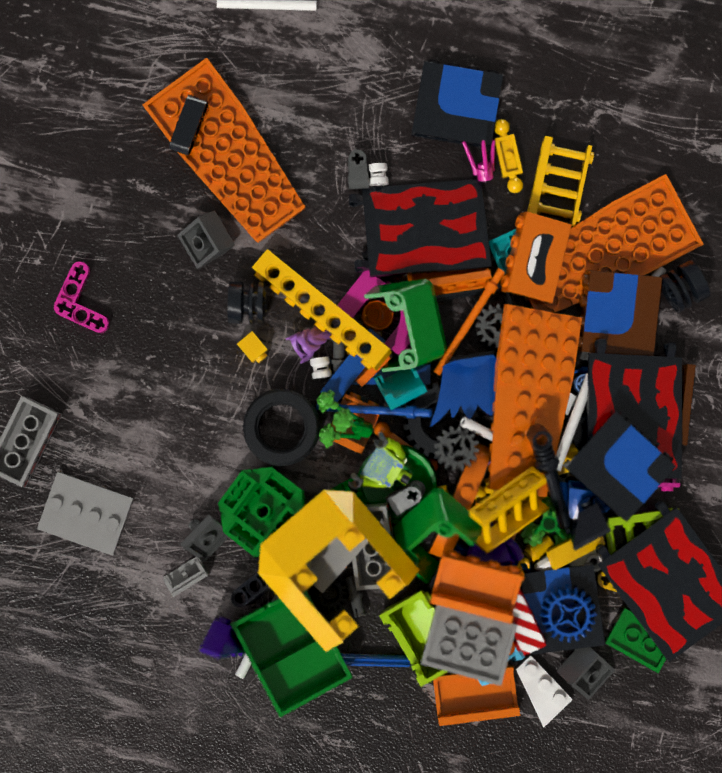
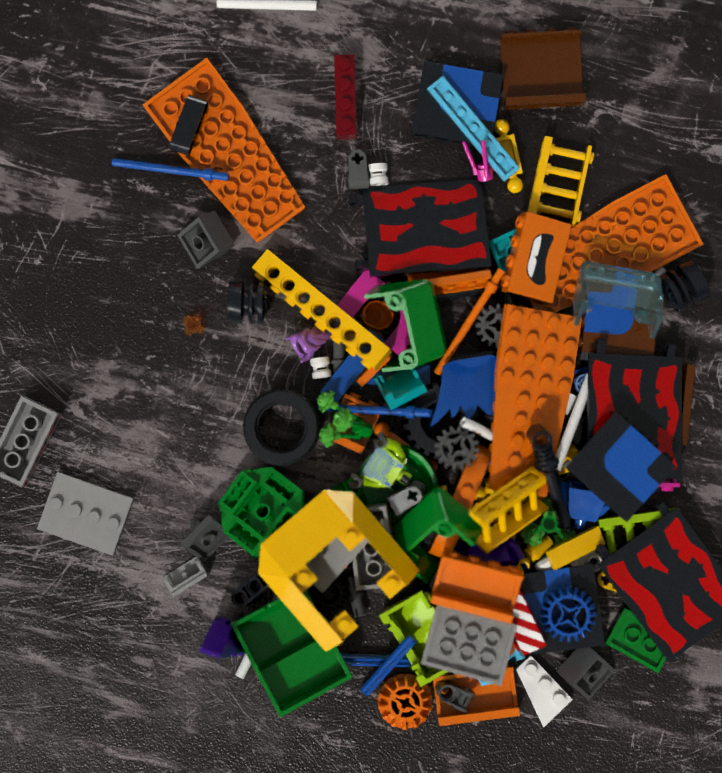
dark pink beam [54,262,110,333] -> none
yellow brick [237,331,269,363] -> none
black slope [570,495,611,551] -> none
none -> blue bar [112,158,230,181]
none -> clear orange plate [183,314,204,336]
none -> dark red brick [334,55,356,140]
none -> blue axle [361,634,417,696]
none -> orange gear [378,673,432,730]
none -> medium azure tile [427,76,520,182]
none -> dark grey piece [435,680,476,713]
none -> reddish brown panel [500,27,586,110]
none -> clear light blue windscreen [573,261,665,339]

